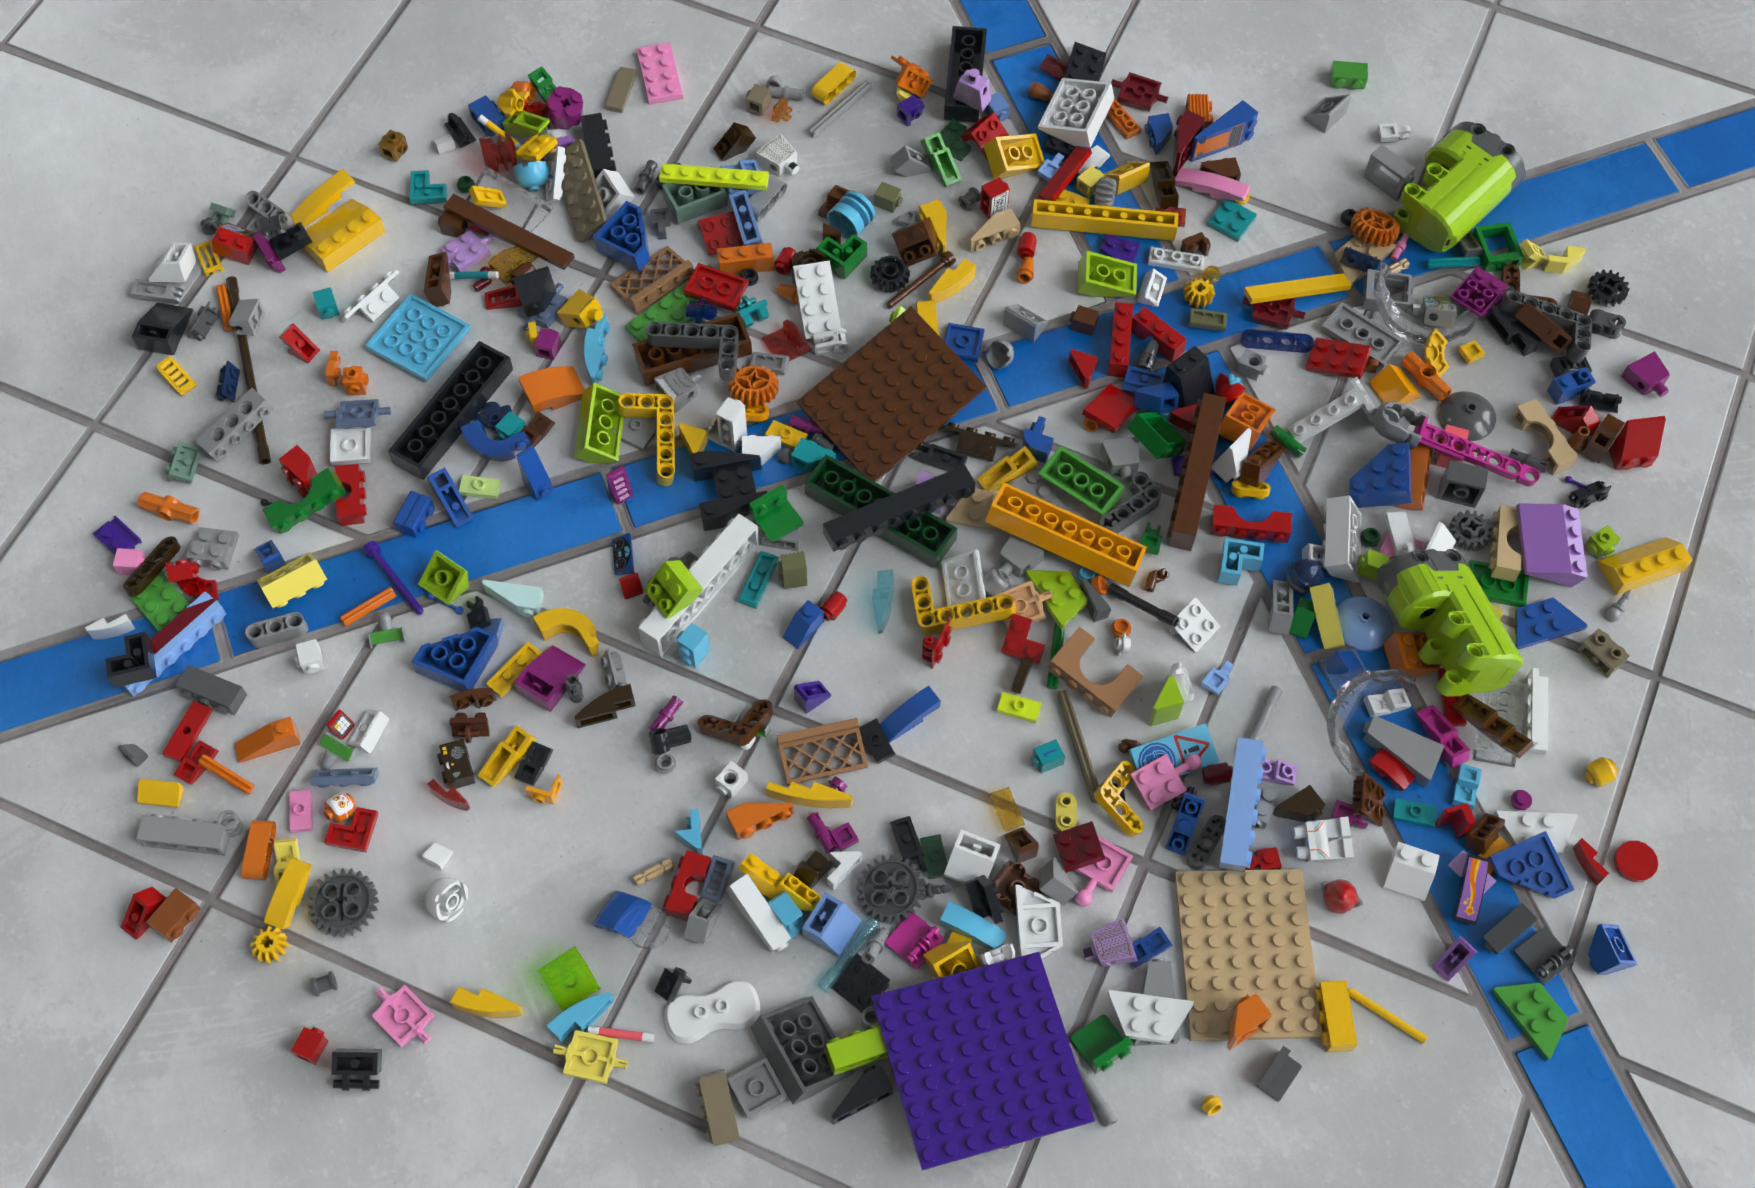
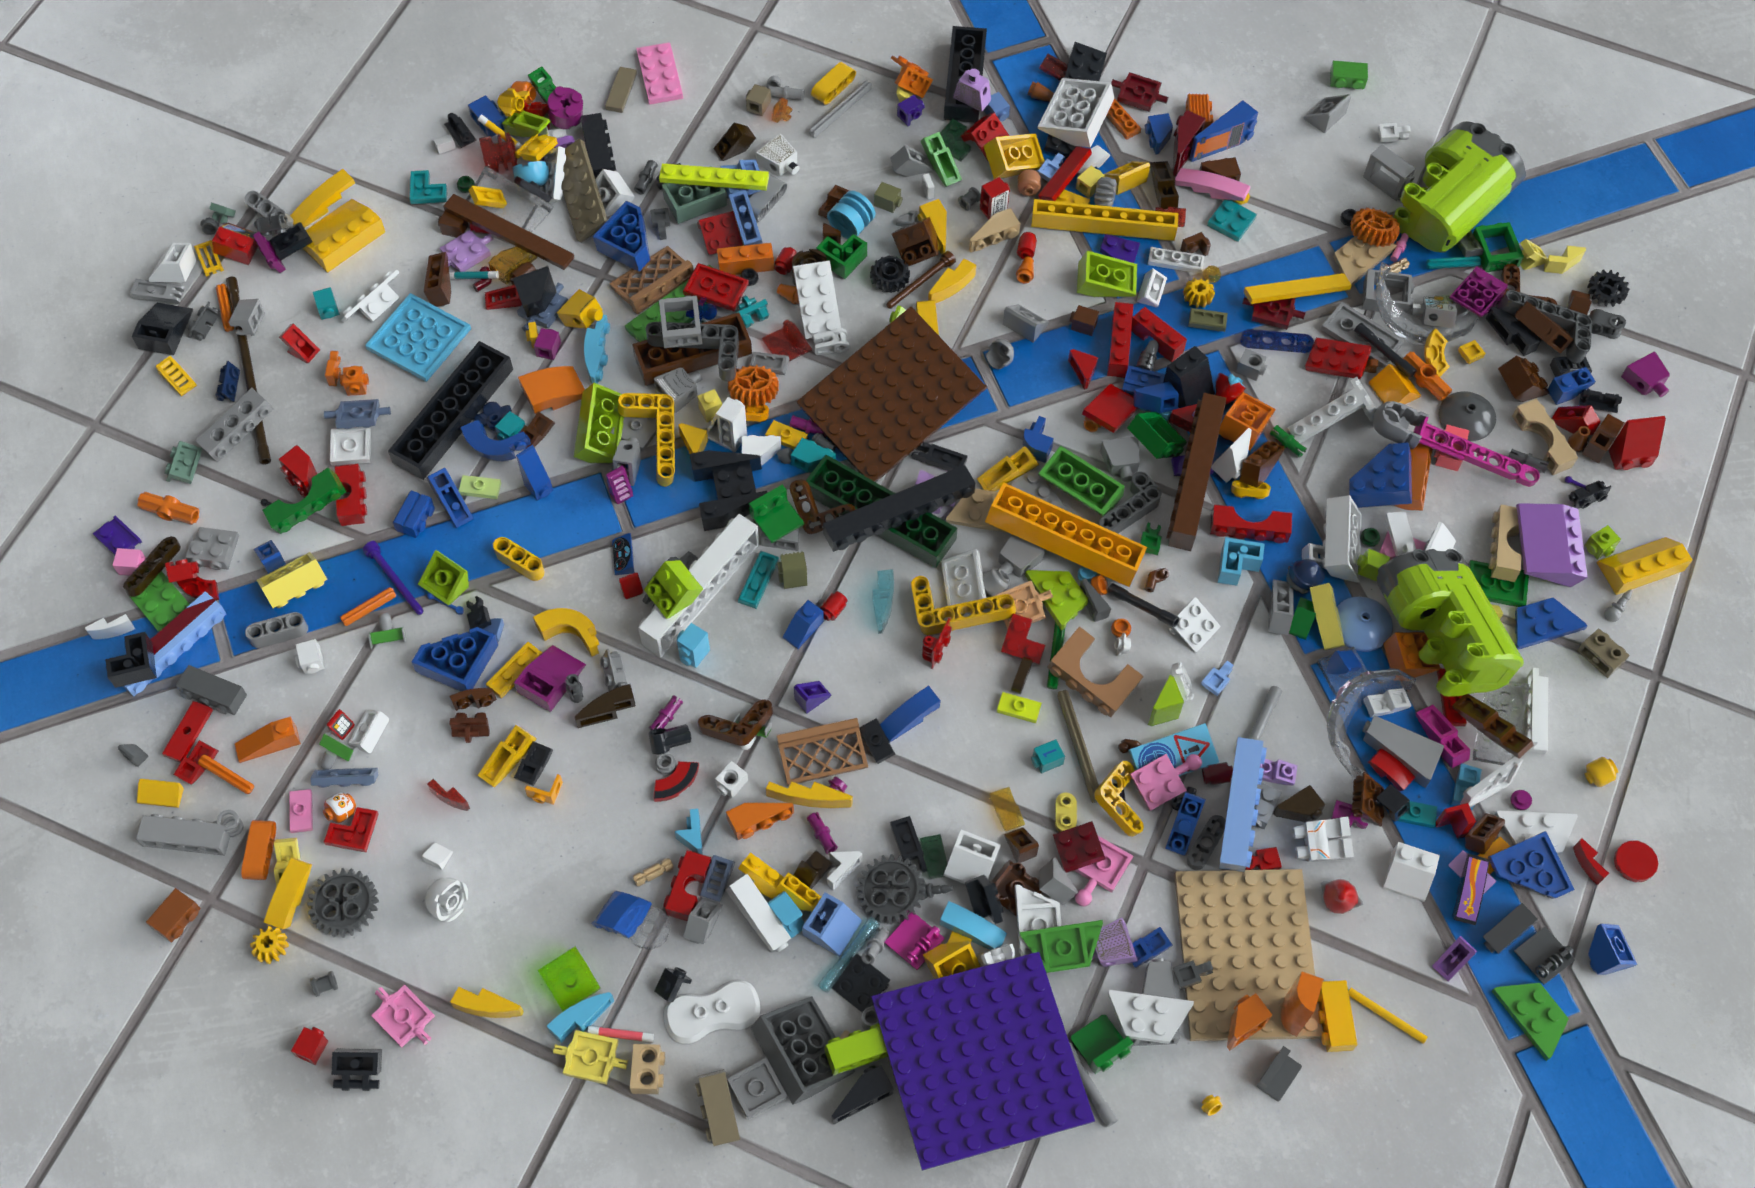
red slope [120,887,166,940] -> none
pearl gold brick [378,130,408,162] -> none
dark brown brick [437,739,475,790] -> none
light aqua slope [482,579,544,618] -> none
magenta plate [830,822,859,852] -> none
dark brown bracket [942,422,1018,461] -> none
blue tile [944,323,985,363] -> none
dark blue hinge [1340,247,1381,273] -> none
dark grey brick [1437,460,1489,508] -> none
dark grey gear [1448,510,1493,551] -> none
none -> yellow beam [493,537,545,581]
none -> black plate [514,176,552,203]
none -> light grey torso [613,437,641,486]
none -> tan brick [630,1044,665,1095]
none -> red tile [654,761,699,802]
none -> light grey window [659,296,702,348]
none -> light yellow brick [697,389,722,423]
none -> reddish brown beam [790,479,856,534]
none -> white tile [922,173,934,199]
none -> nougat head [1018,169,1041,196]
none -> bright green wing [1020,920,1103,973]
none -> dark grey plate [1173,960,1213,990]
none -> orange brick [1280,971,1324,1037]
none -> black piece [1354,323,1417,378]
none -> black panel [1377,784,1410,822]
none -> white wing [1460,757,1523,807]
none -> reddish brown slope [1498,355,1549,402]

